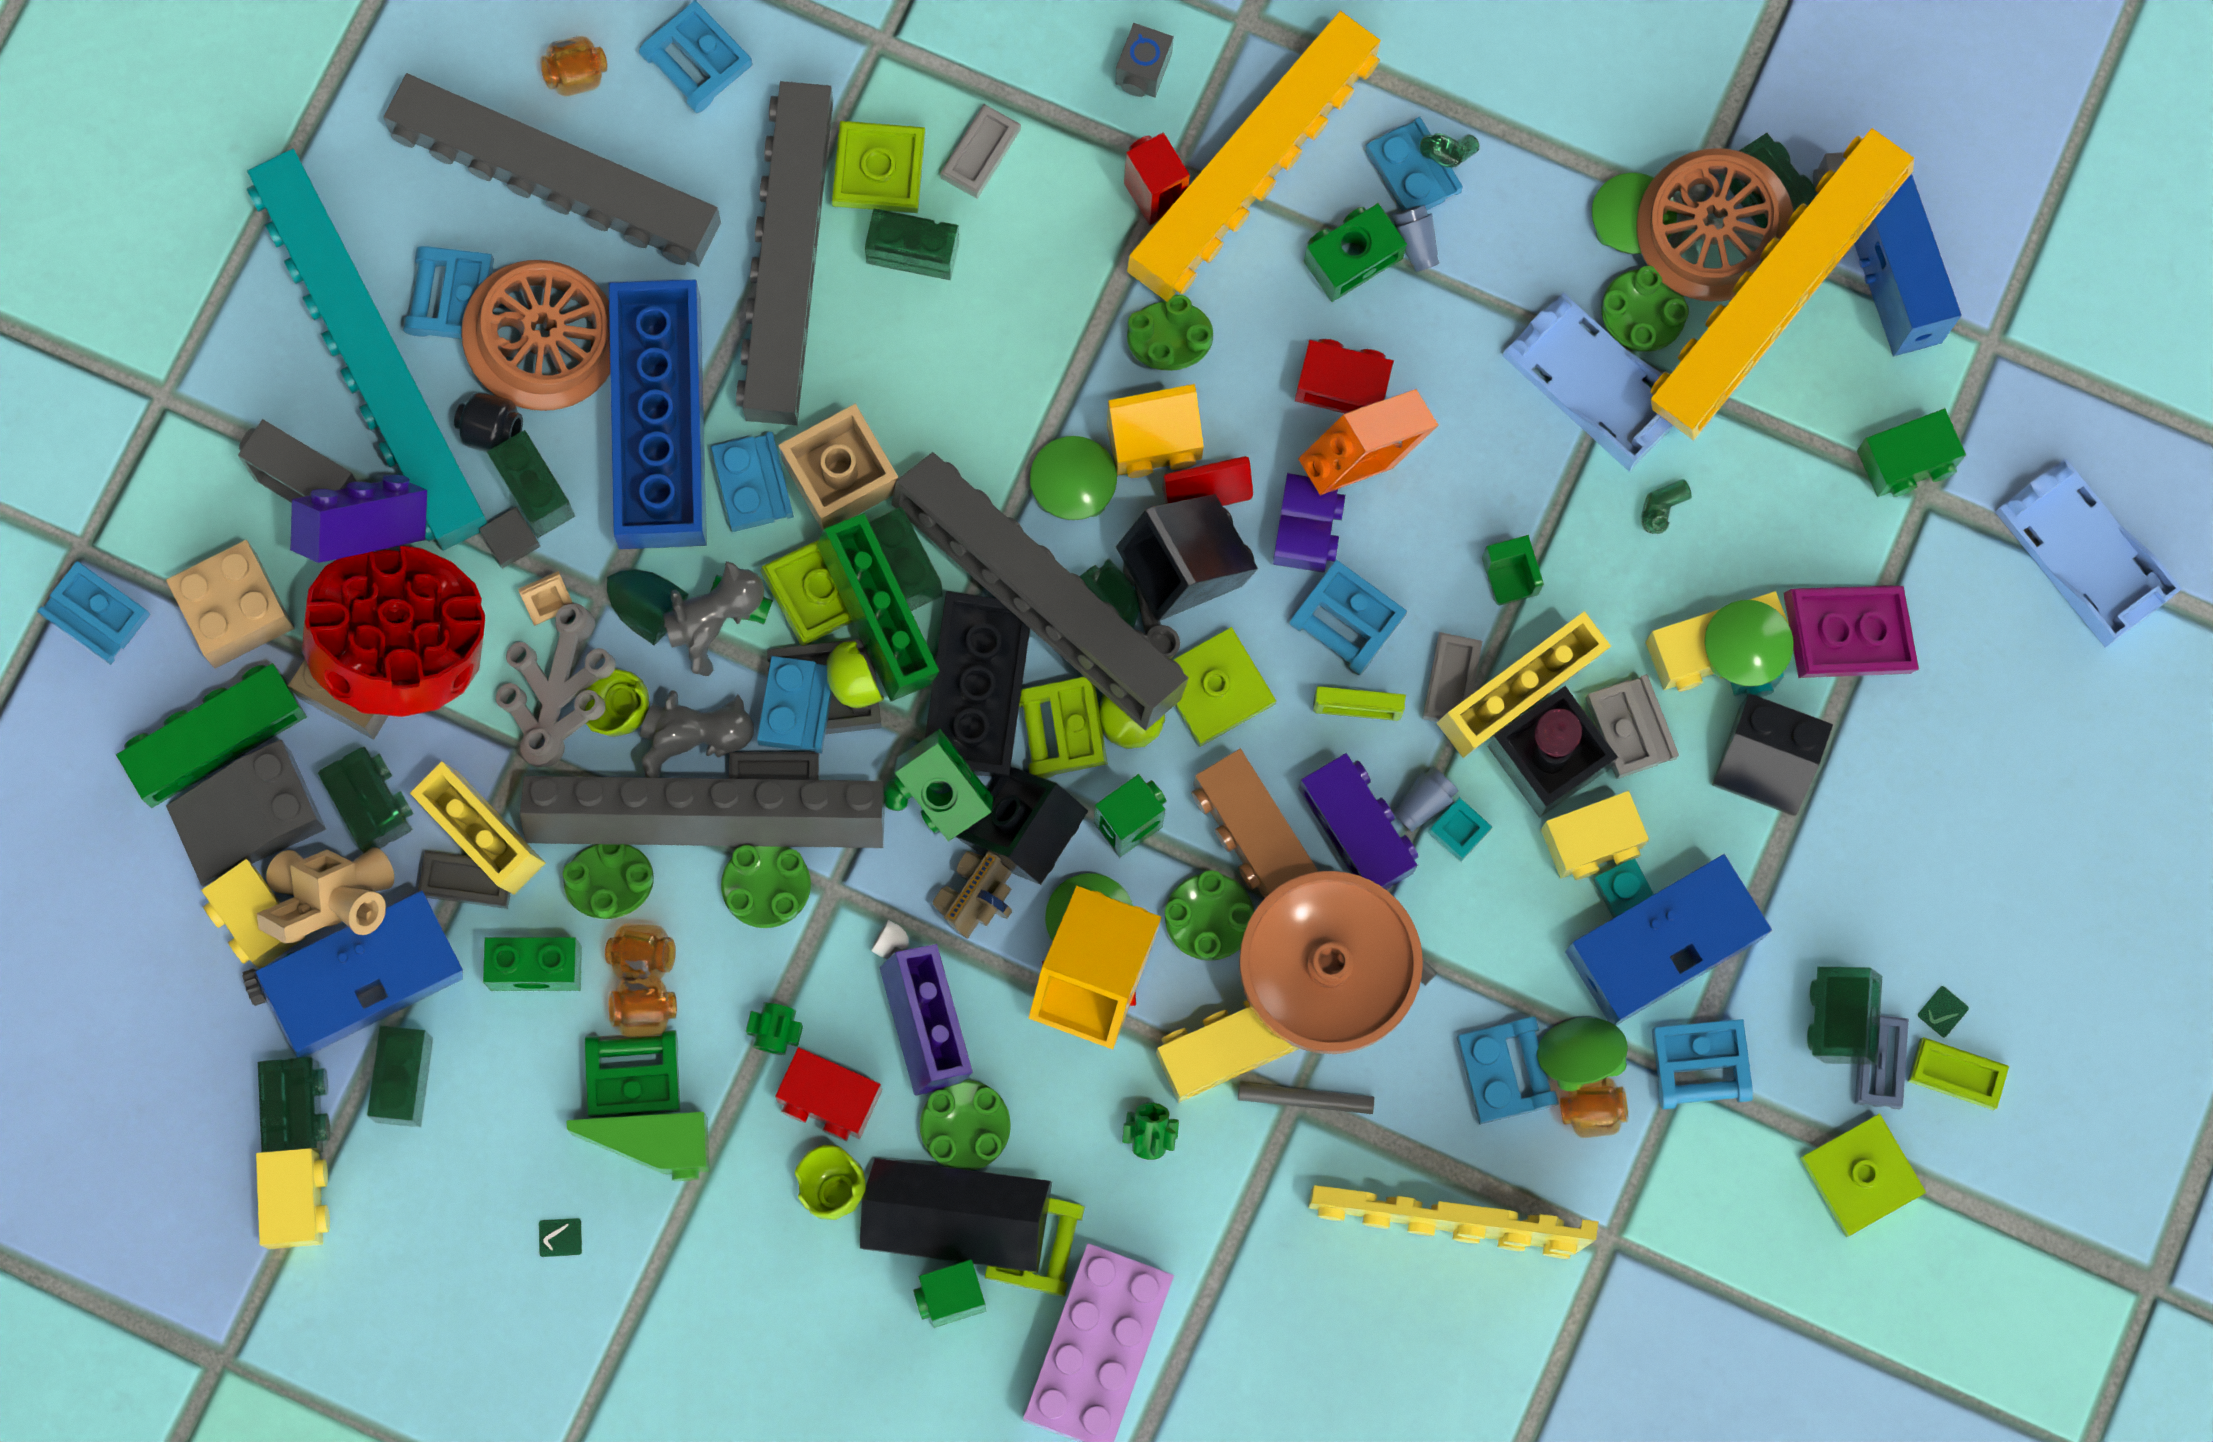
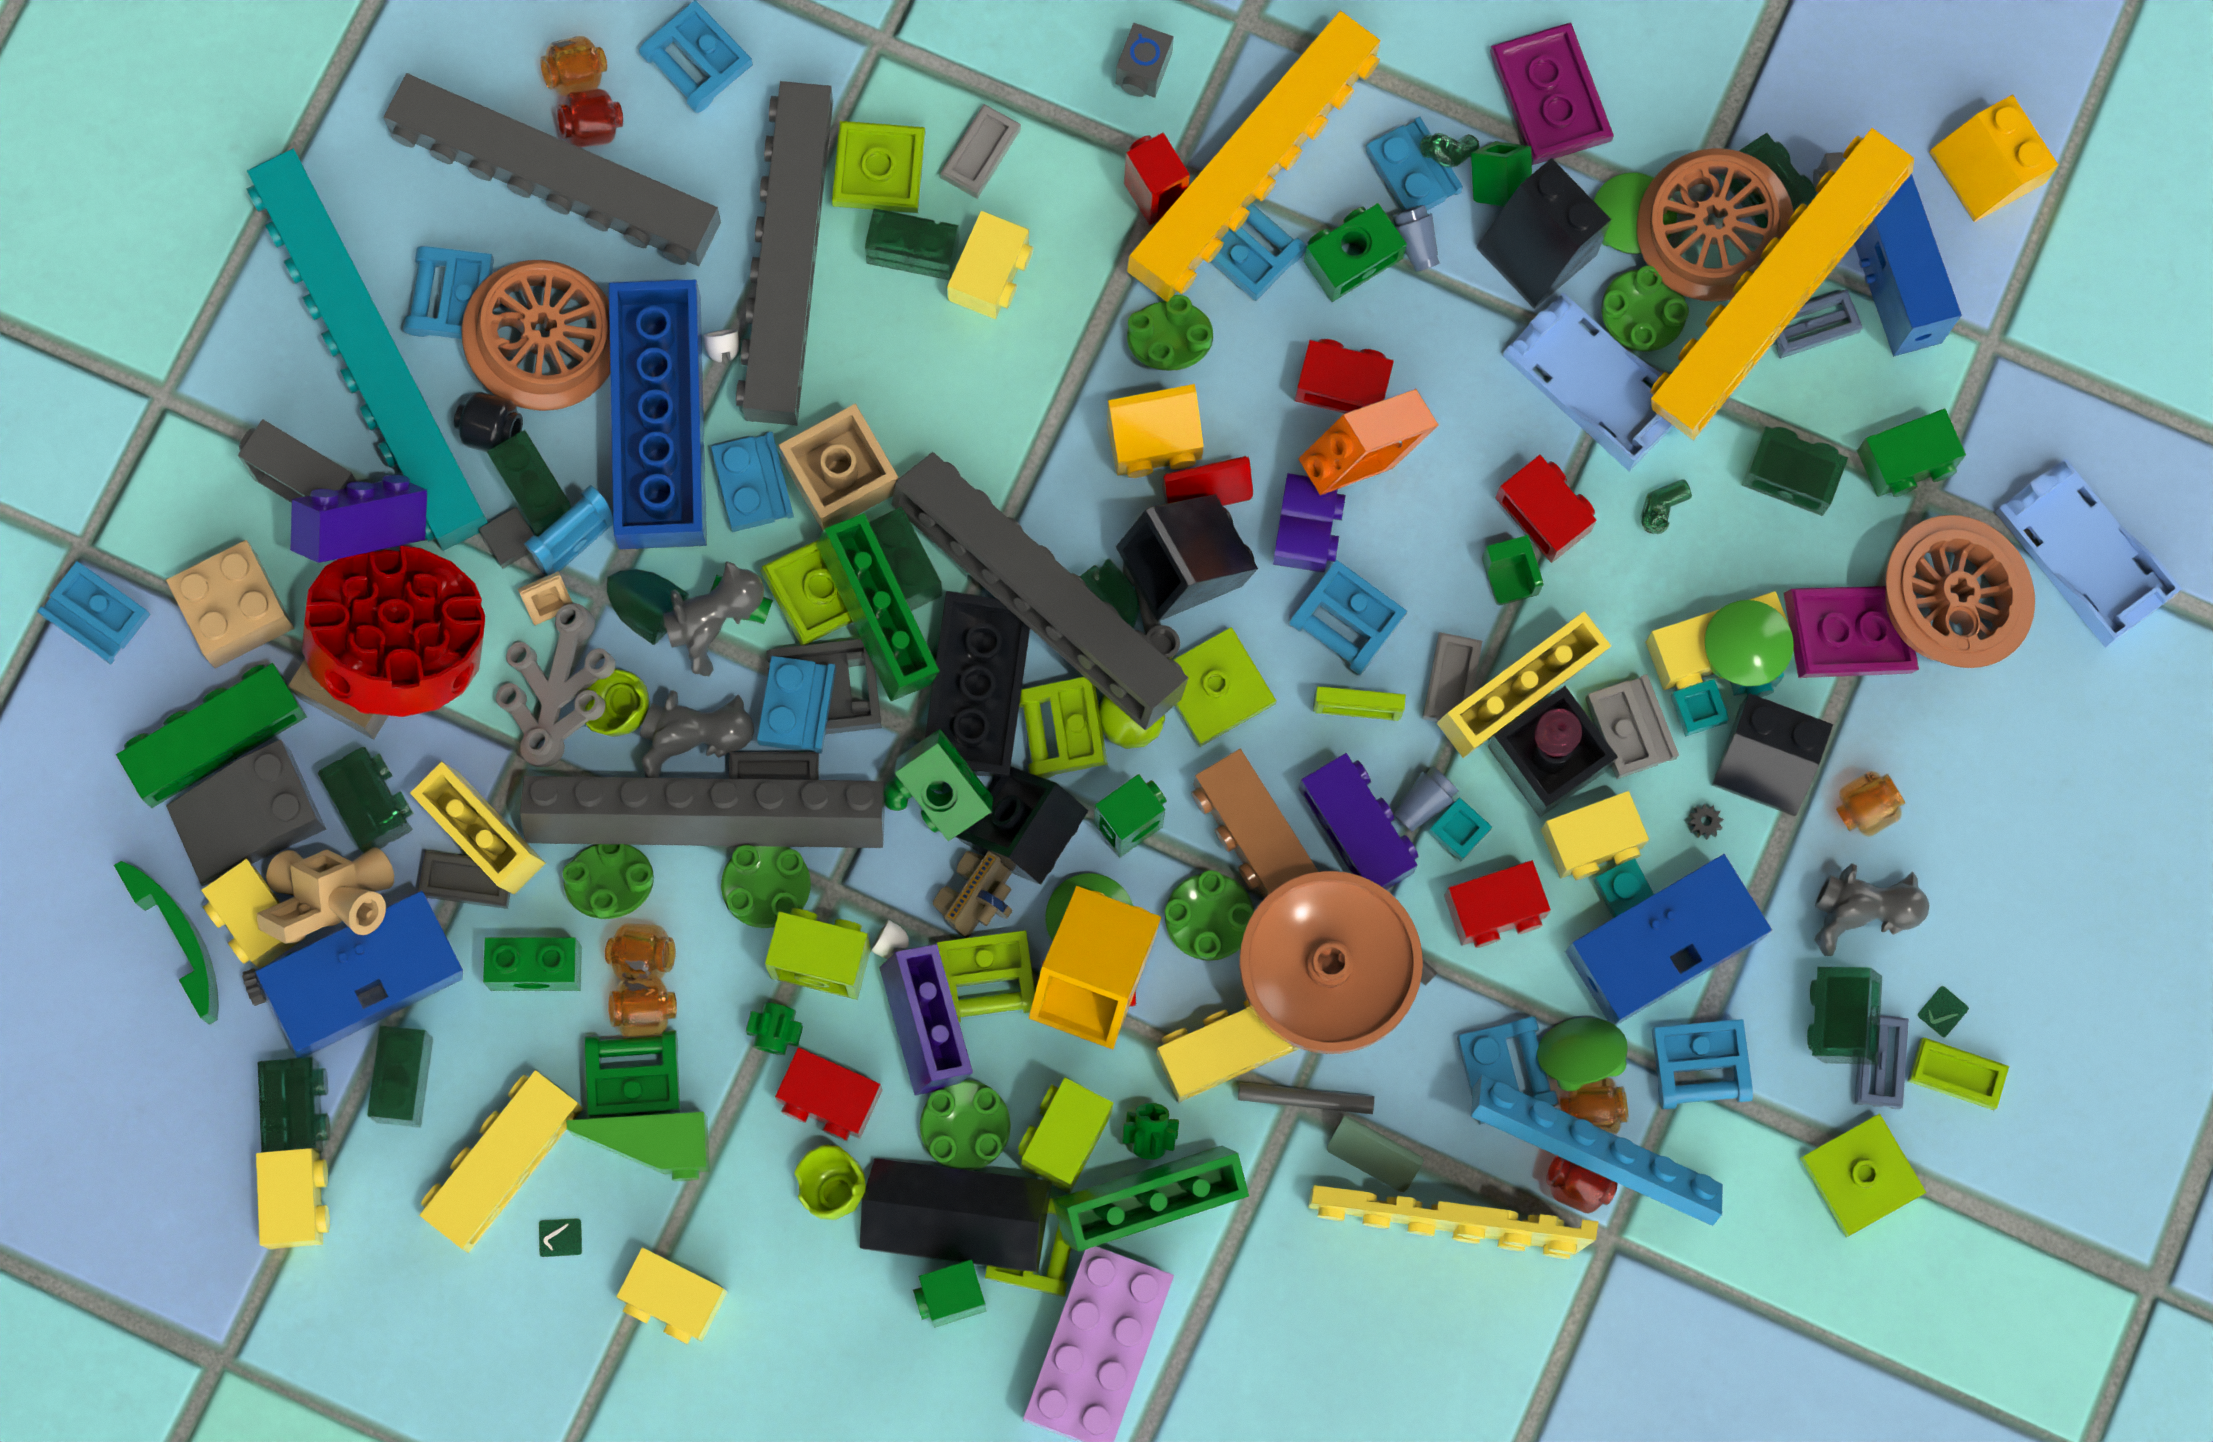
lime hair [827,641,884,708] -> none
bright green dish [1030,436,1117,520] -> none
none -> green slope [114,861,219,1025]
none -> light yellow brick [419,1070,583,1253]
none -> dark azure plate [524,485,613,576]
none -> clear red head [557,89,623,148]
none -> light yellow brick [616,1247,727,1344]
none -> white hinge [703,329,740,363]
none -> lime brick [765,908,871,1000]
none -> lime plate [937,930,1035,1022]
none -> light yellow brick [947,211,1034,319]
none -> lime brick [1018,1077,1113,1194]
none -> green brick [1053,1145,1249,1252]
none -> dark azure plate [1211,203,1307,301]
none -> sand green slope [1327,1116,1424,1192]
none -> red brick [1444,860,1551,948]
none -> green panel [1471,141,1532,207]
none -> dark azure plate [1471,1075,1723,1226]
none -> black slope [1476,158,1612,309]
none -> magenta tile [1490,22,1614,165]
none -> red brick [1495,455,1597,563]
none -> clear red head [1546,1155,1618,1214]
none -> teal plate [1671,679,1730,737]
none -> dark grey piece [1688,803,1724,840]
none -> clear green brick [1741,426,1848,516]
none -> sand blue tile [1774,289,1863,359]
none -> dark grey animal [1814,863,1929,956]
none -> clear orange head [1836,771,1906,837]
none -> nougat piece [1885,515,2035,668]
none -> yellow slope [1929,94,2059,222]

